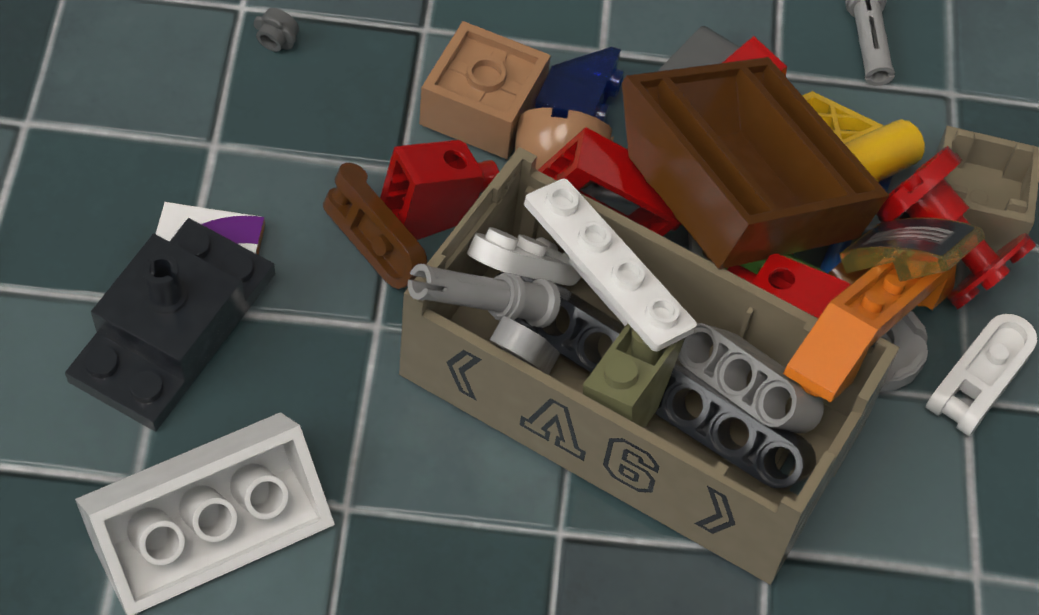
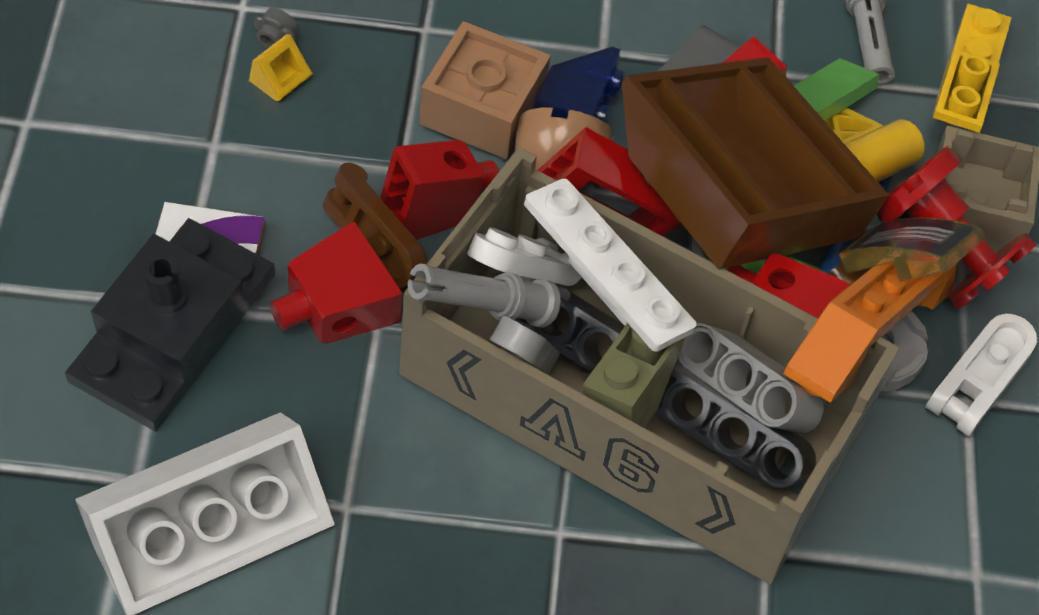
none -> yellow slope [249,34,313,101]
none -> red torso [269,222,403,344]
none -> bright green tile [794,58,880,121]
none -> yellow slope [933,3,1012,133]

